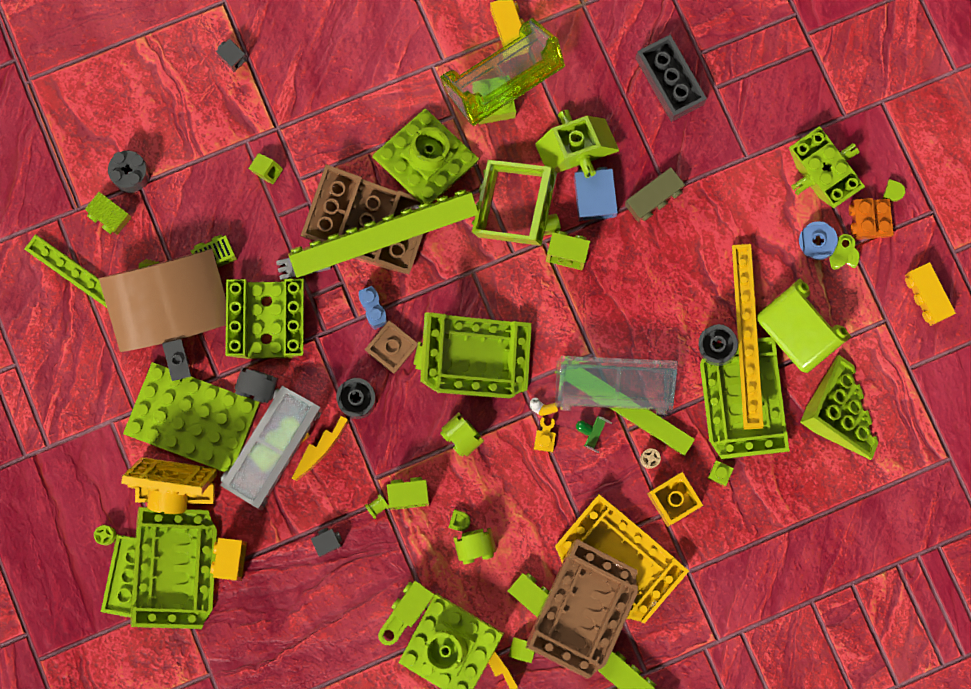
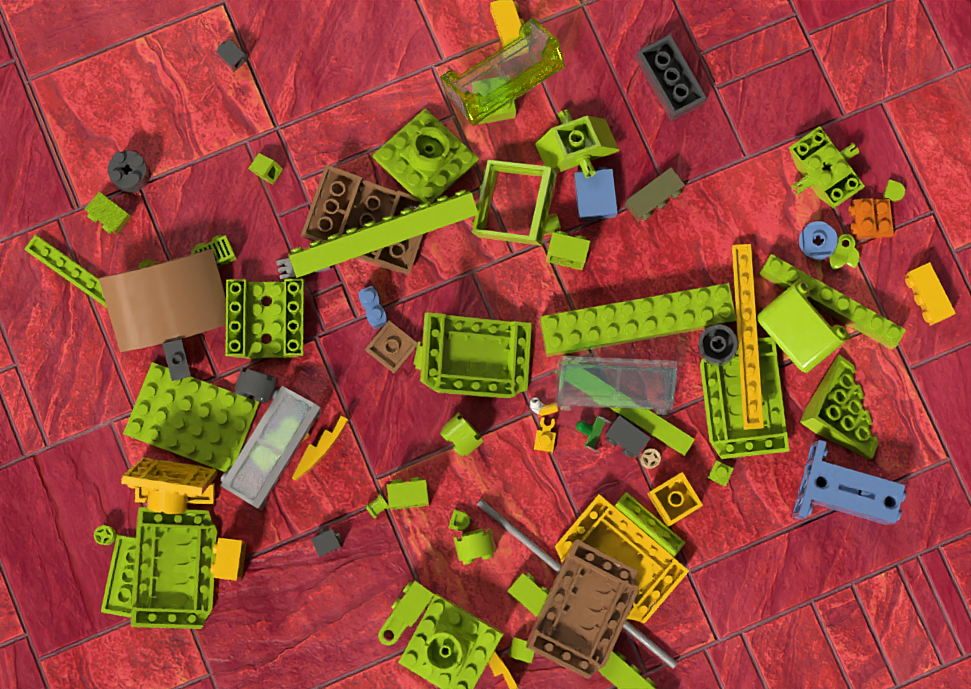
dark grey brick [336,378,376,419] -> none
none -> light grey piece [477,499,678,668]
none -> lime brick [539,283,736,357]
none -> dark grey brick [604,415,651,459]
none -> lime tile [615,492,686,557]
none -> lime brick [758,254,906,350]
none -> medium blue brick [792,440,906,525]

